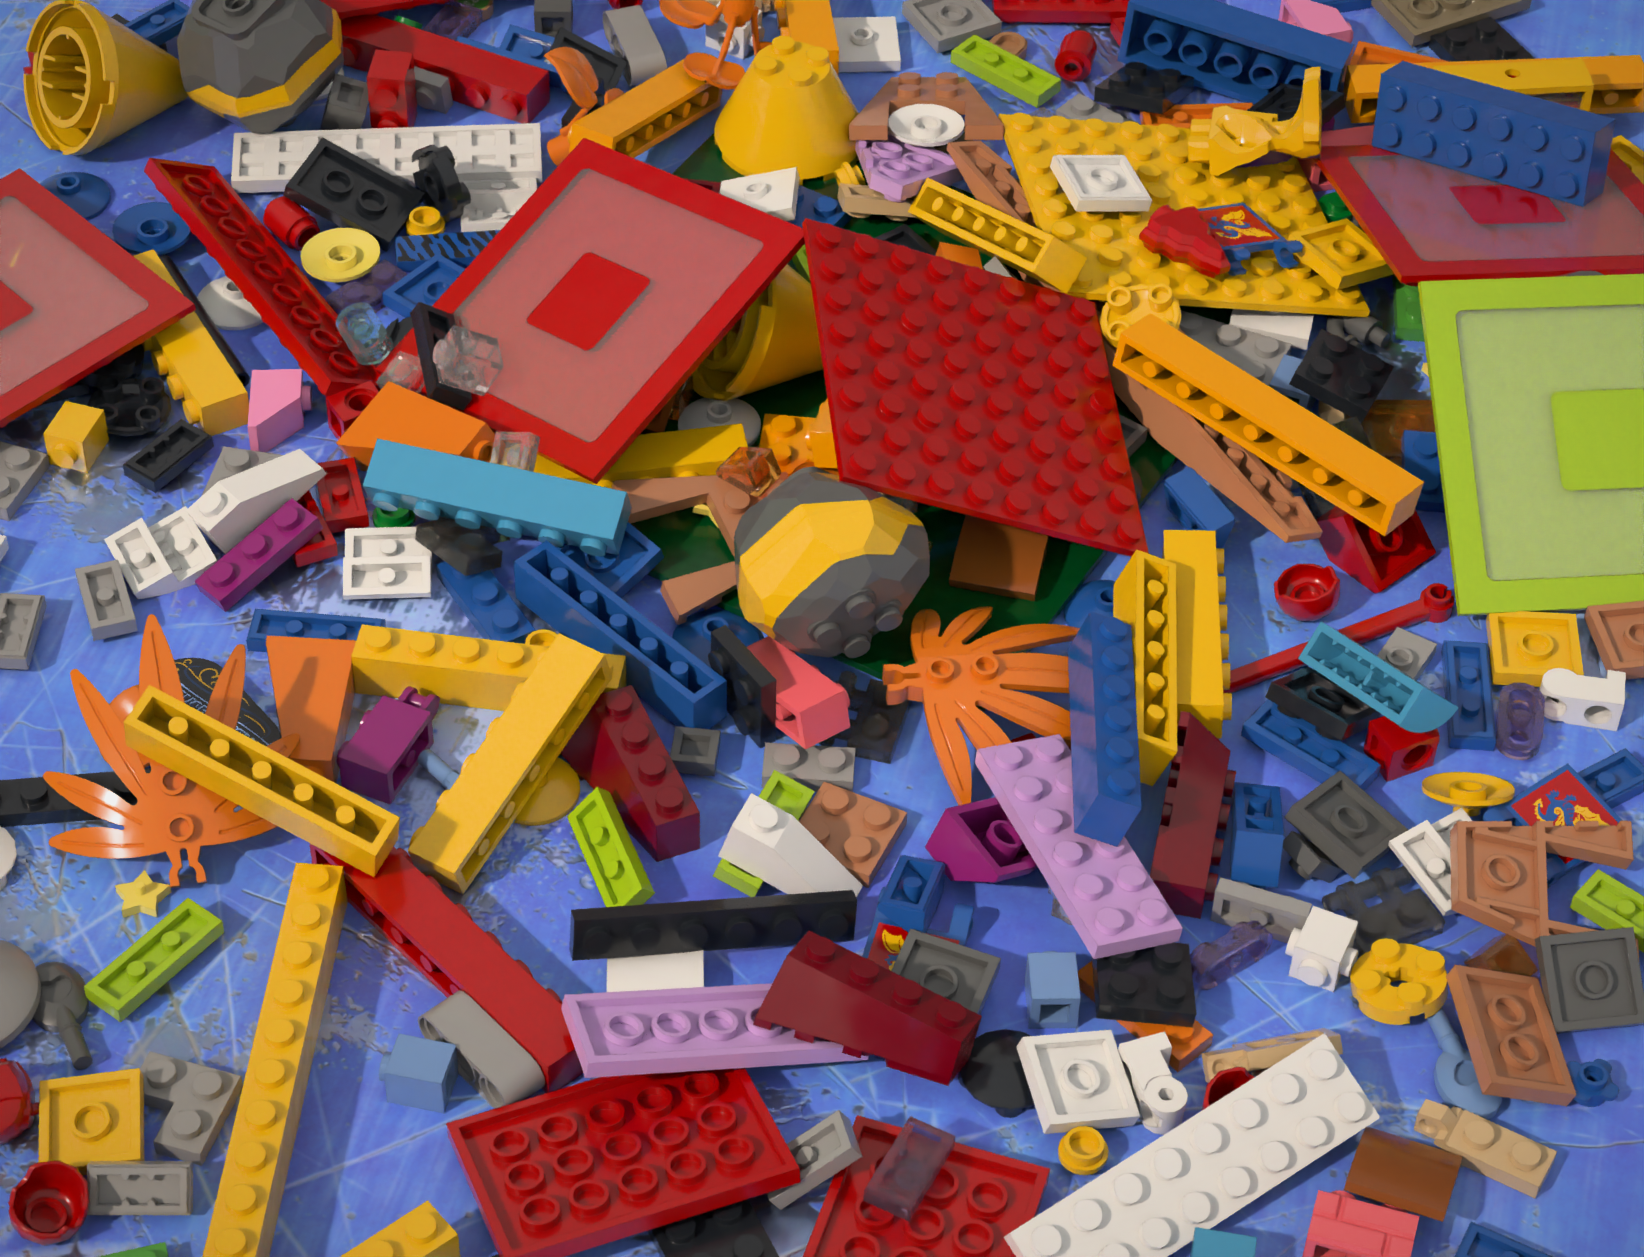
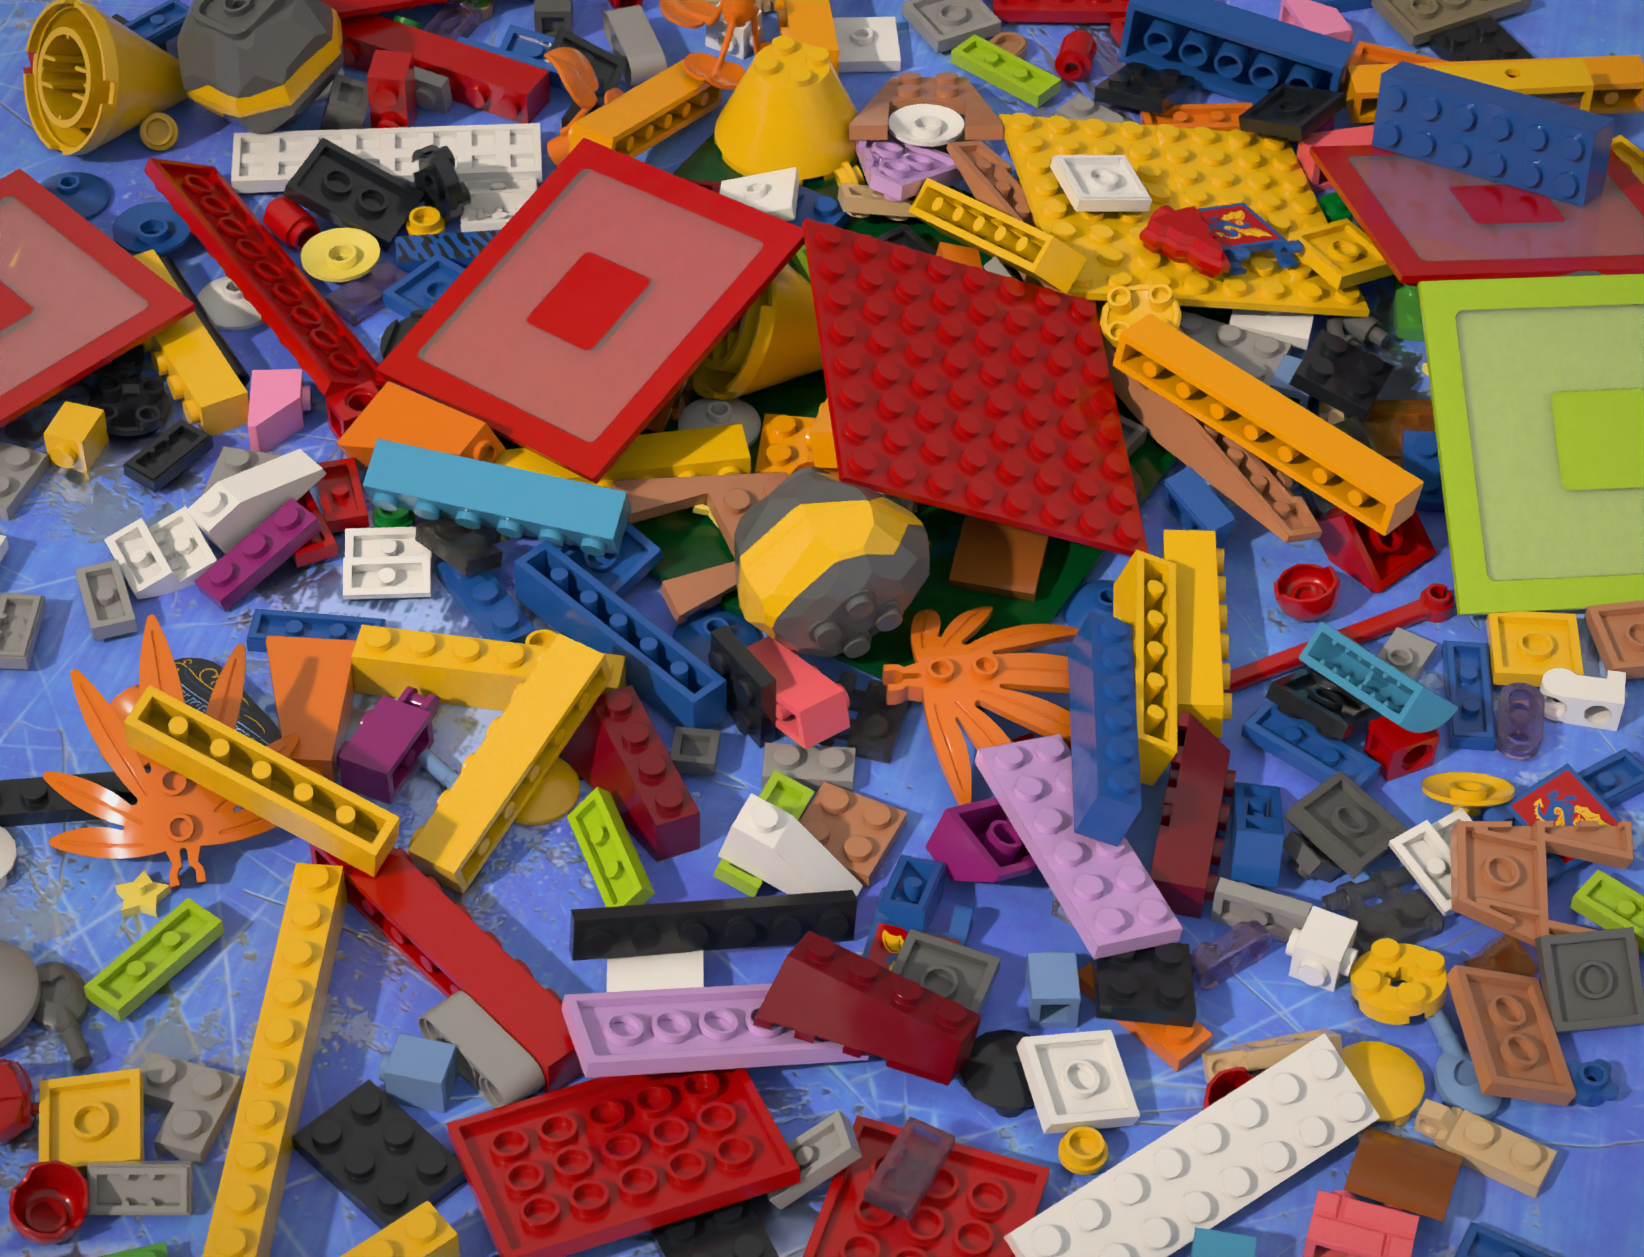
clear light blue plate [336,302,393,365] -> none
clear plate [376,351,425,393] -> none
black plate [410,302,472,410] -> none
clear brick [433,325,504,396] -> none
clear plate [490,432,540,472] -> none
clear orange slope [715,447,781,497] -> none
white leg [1118,1032,1188,1135] -> none
yellow hips [1188,67,1322,176] -> none
none -> yellow plate [140,113,179,151]
none -> black plate [292,1080,467,1230]
none -> yellow dish [1340,1041,1425,1126]

